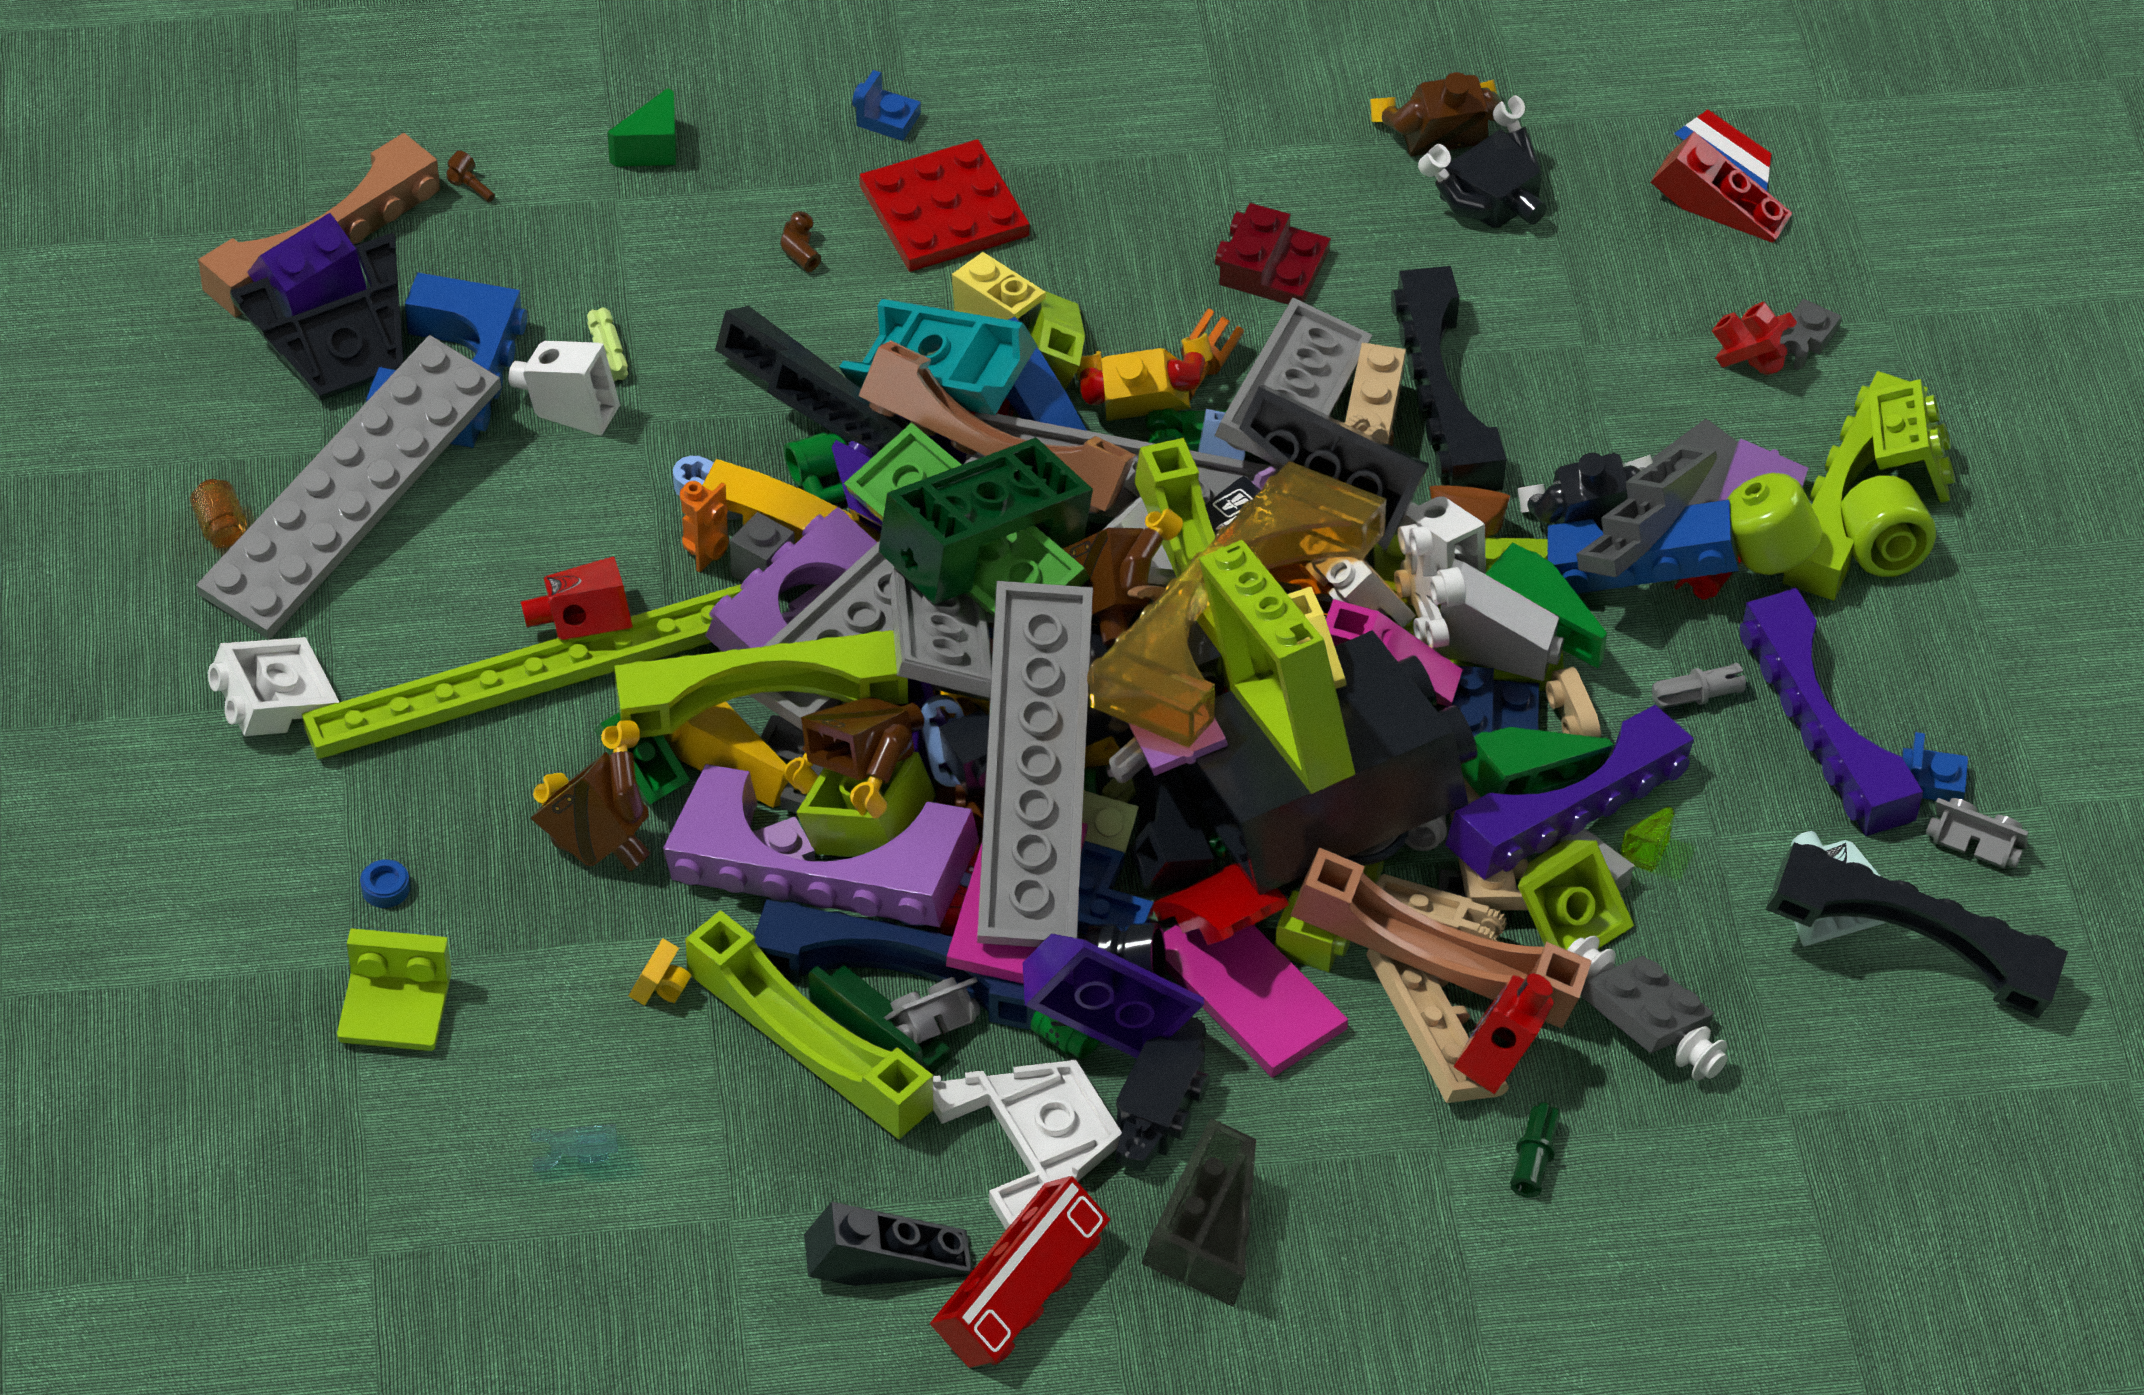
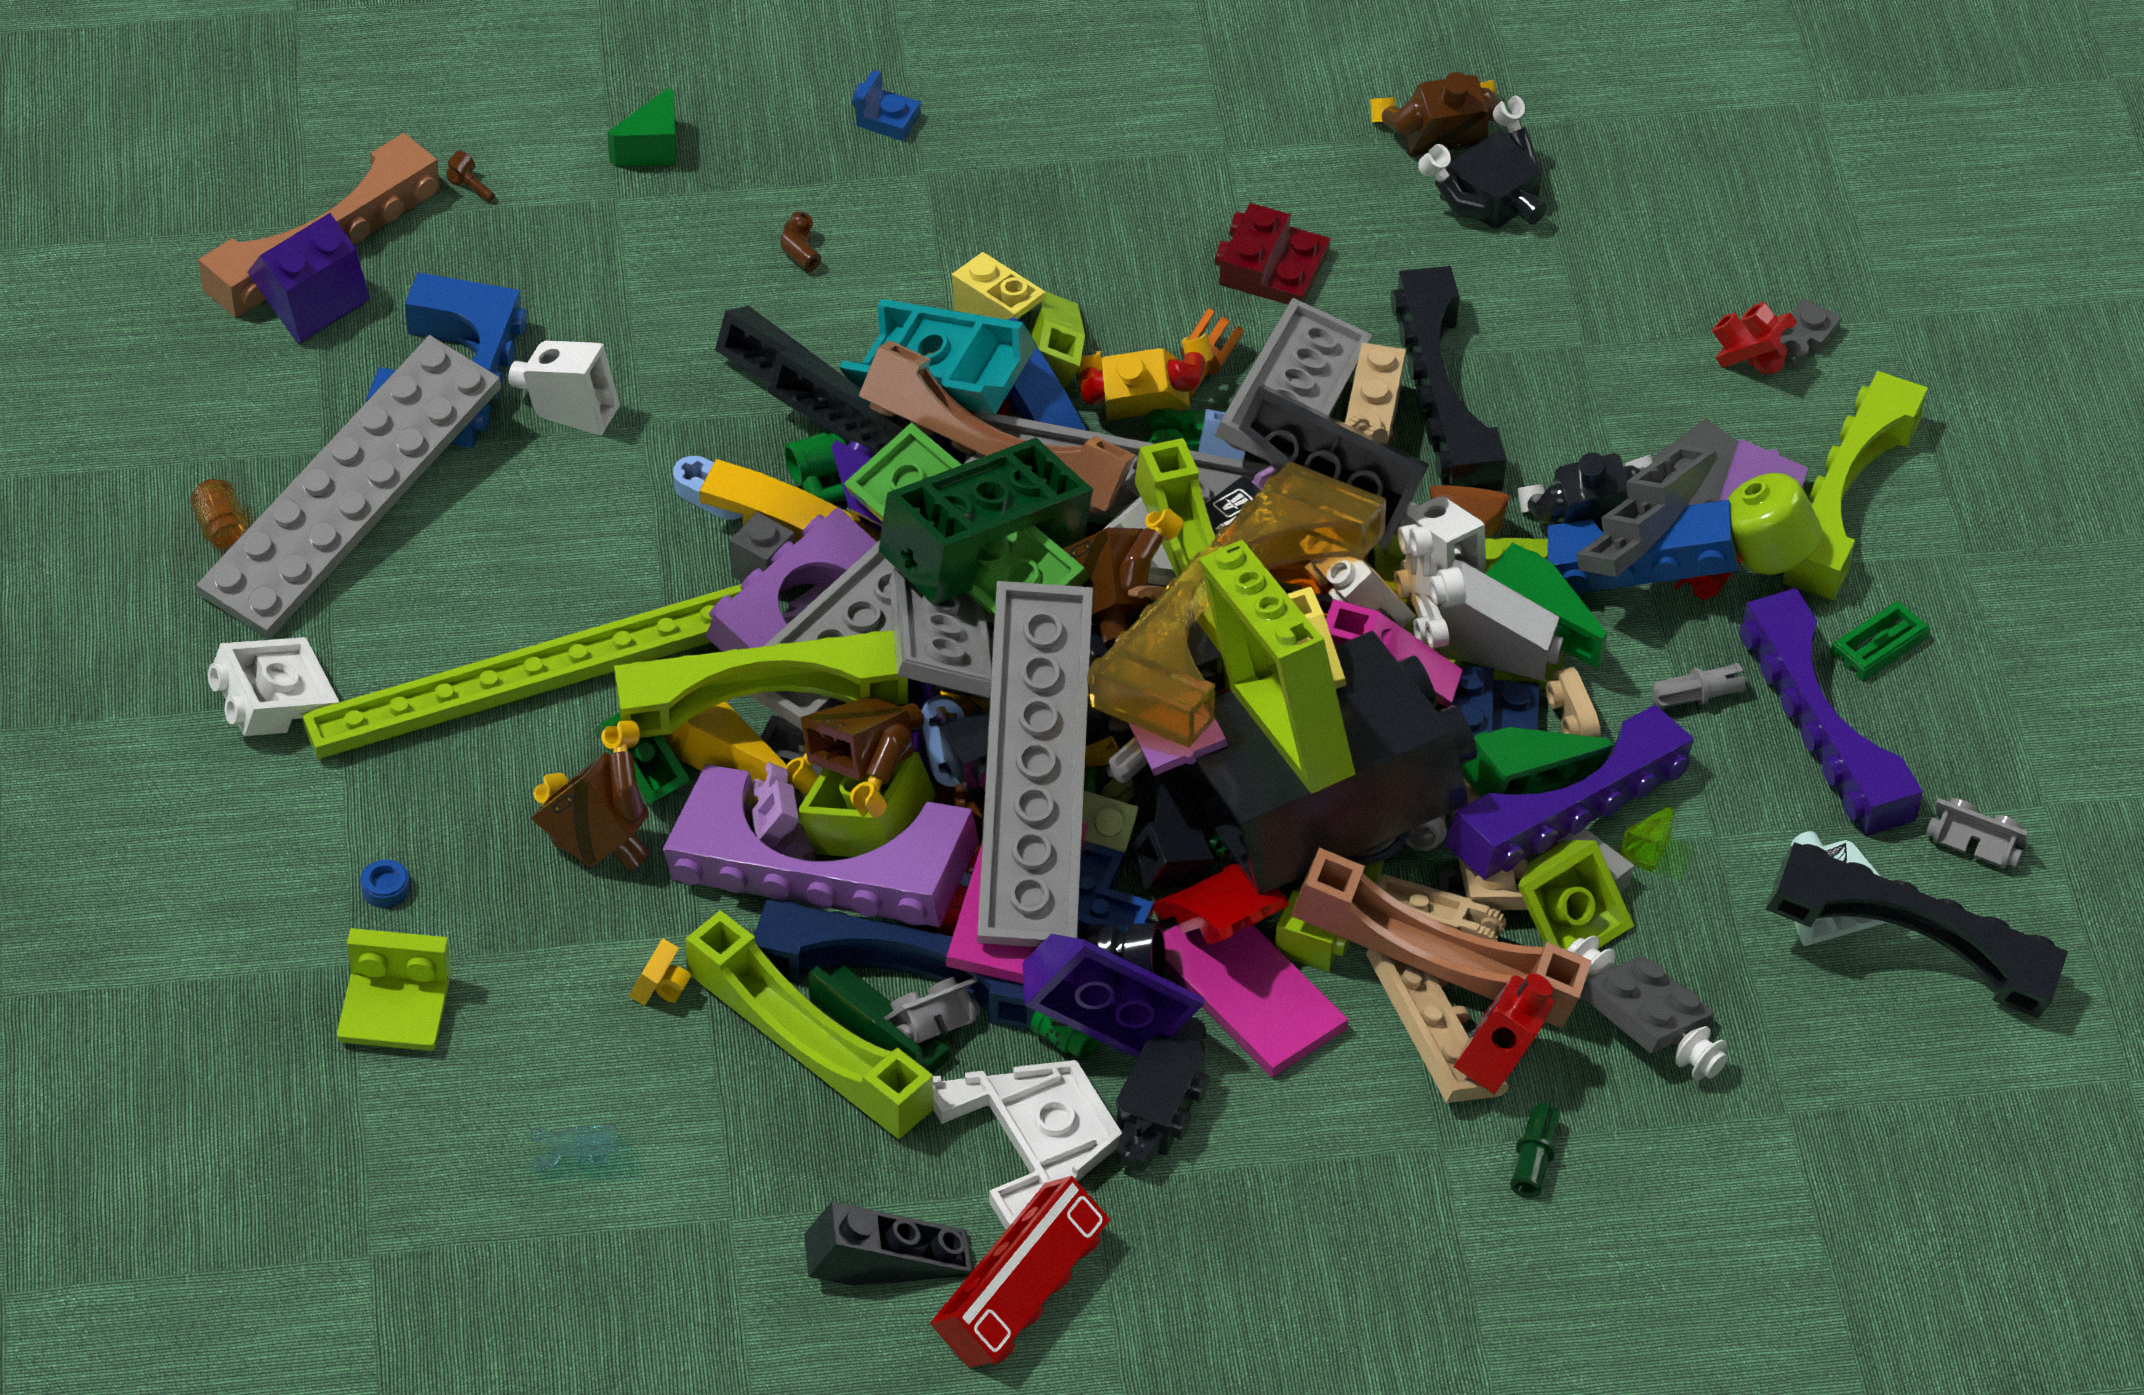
black wing [230,232,403,401] -> none
red torso [520,556,633,640] -> none
yellowish green axle [587,307,628,381] -> none
orange hinge [680,481,729,572] -> none
red plate [859,139,1030,272] -> none
clear smoke wedge [1141,1118,1256,1307] -> none
red slope [1650,131,1792,243] -> none
sticker [1674,109,1771,191] -> none
lime head [1841,476,1937,577] -> none
lime bracket [1868,379,1955,503] -> none
blue bracket [1901,732,1968,802] -> none
none -> lavender plate [751,762,799,849]
none -> green tile [1830,600,1930,681]

